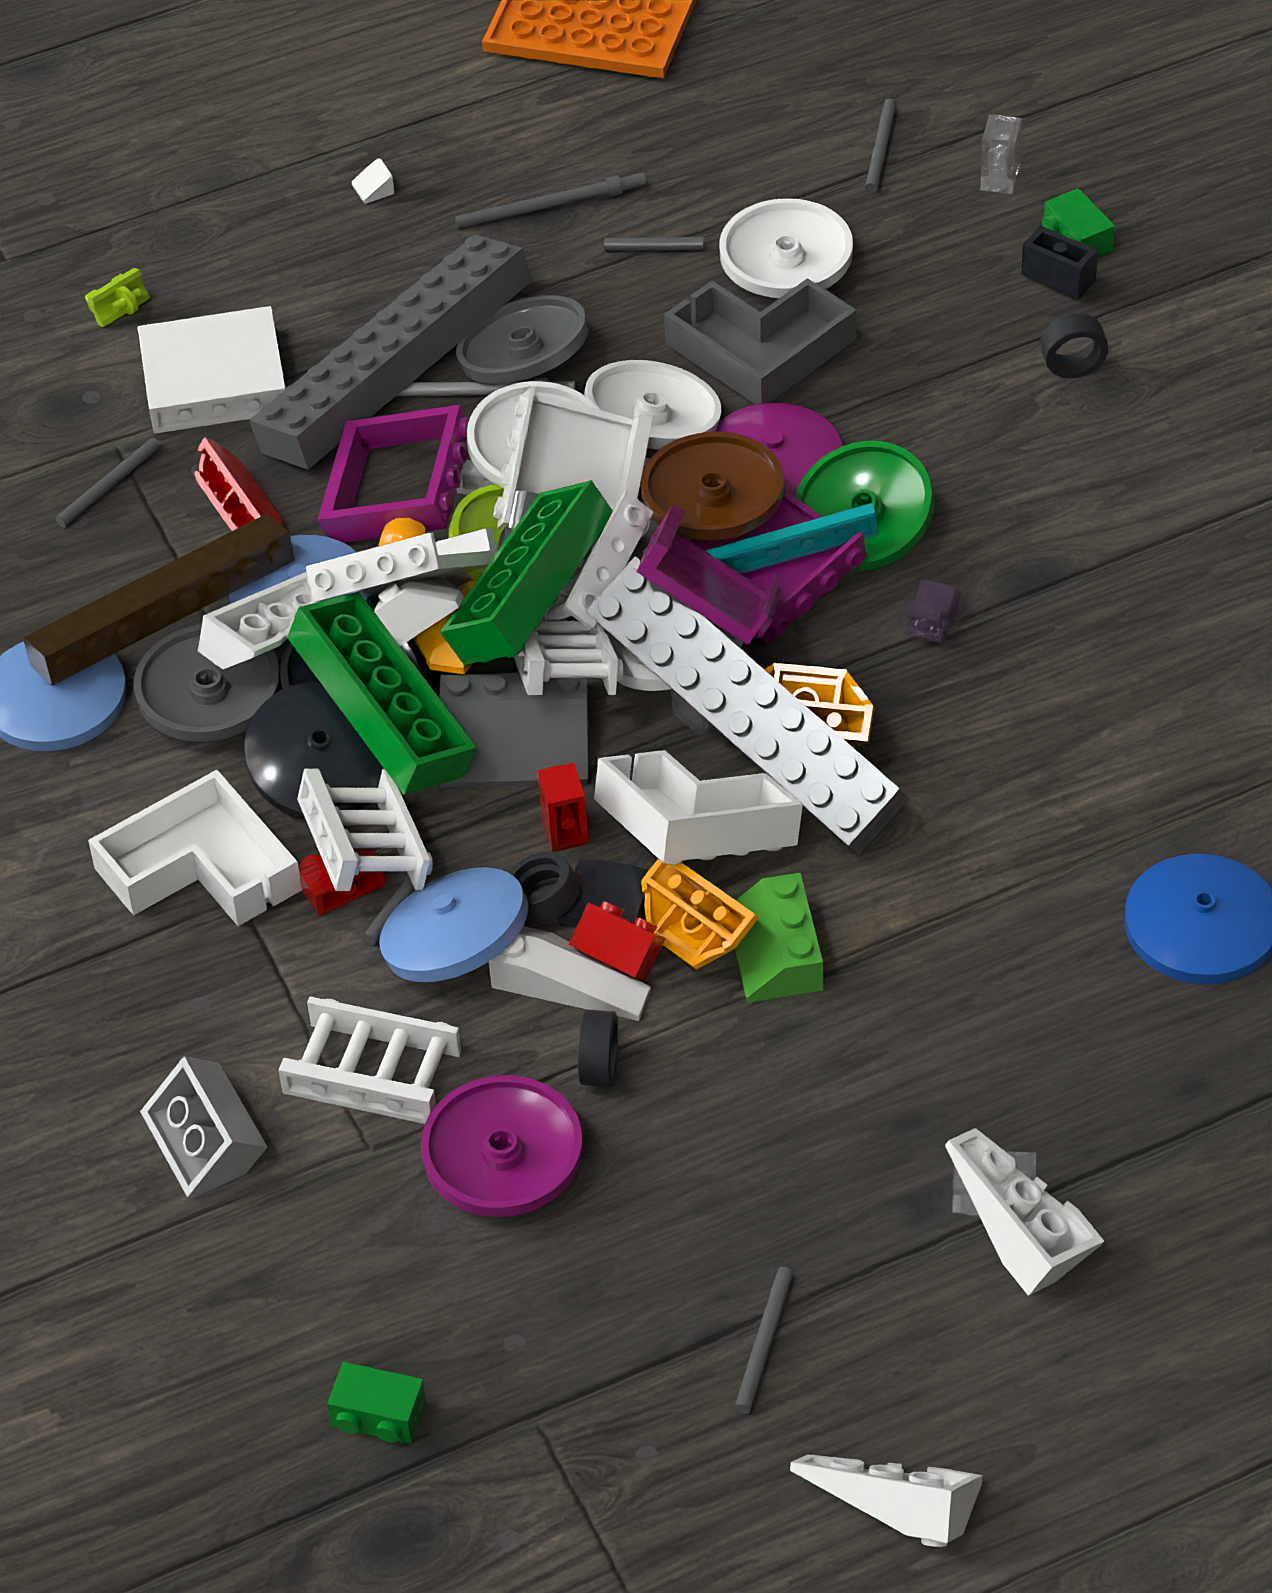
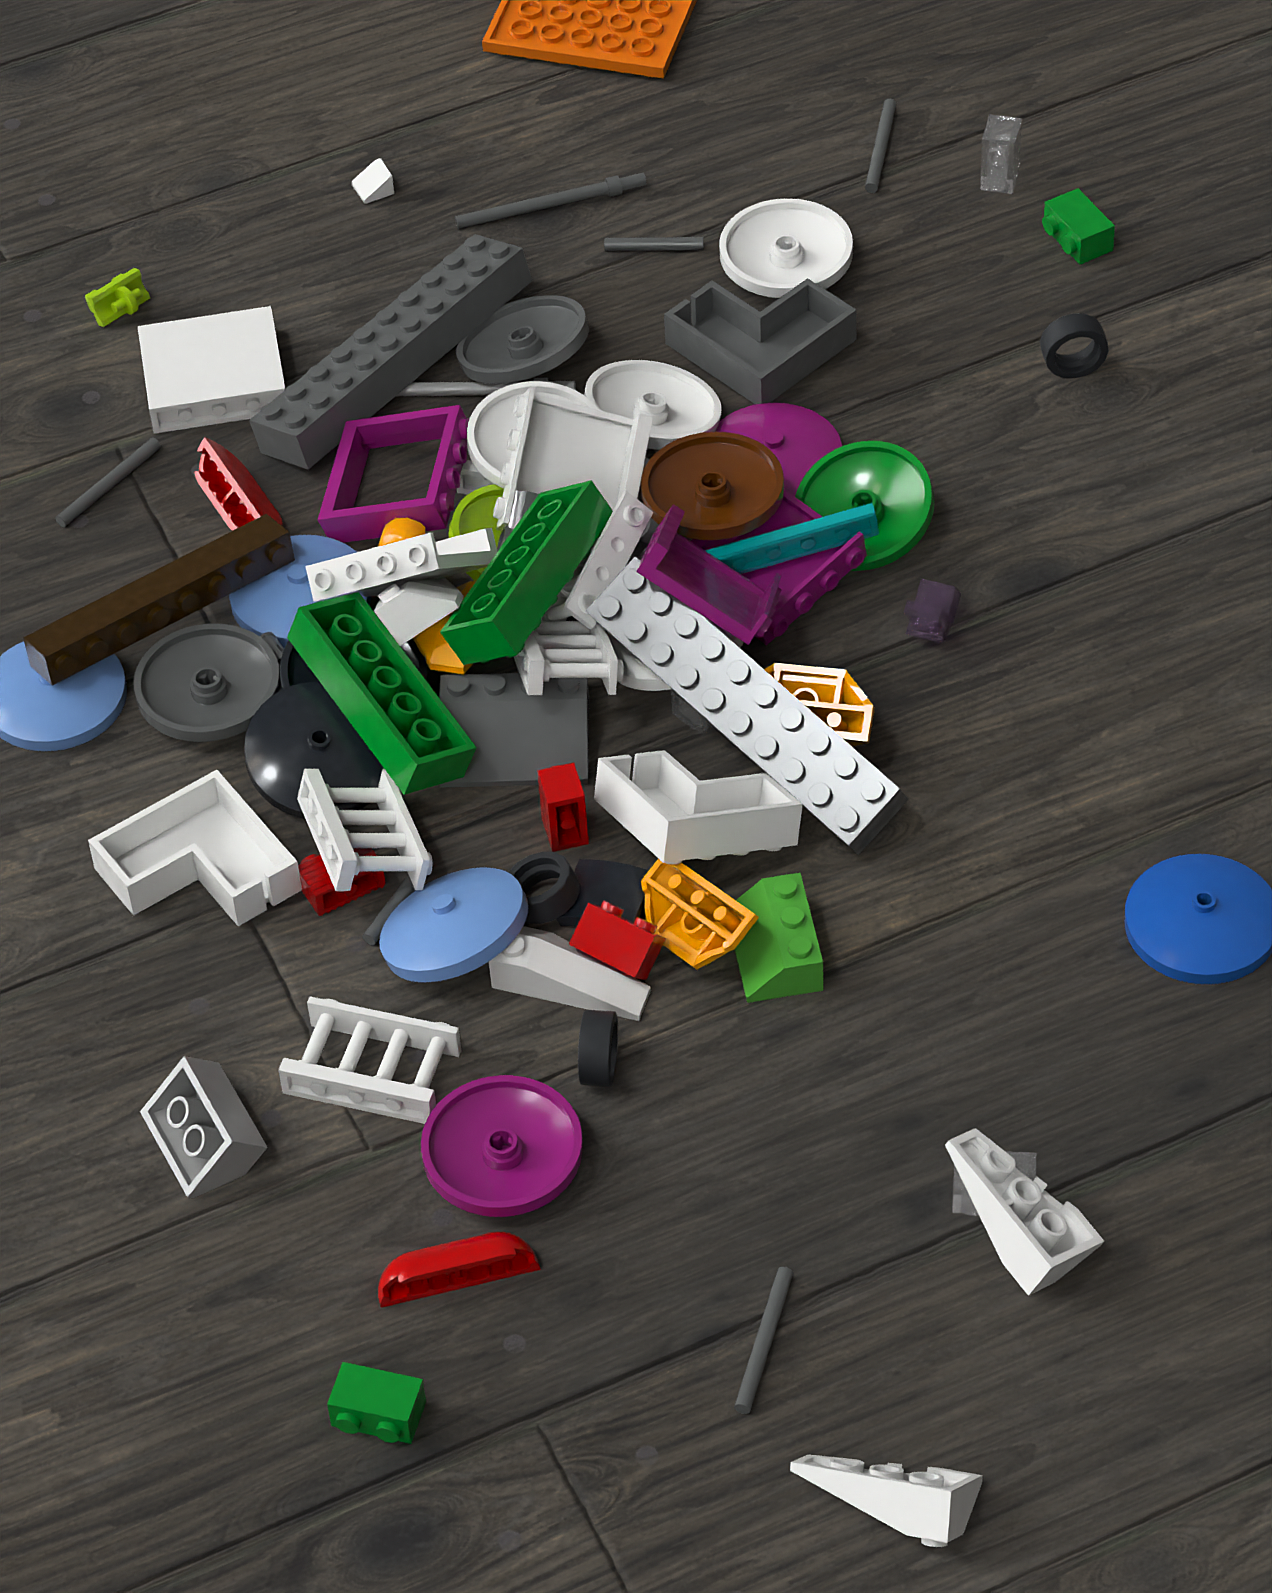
white wedge [198,572,320,669] -> none
black brick [1021,226,1098,299] -> none
none -> red brick [378,1232,541,1308]

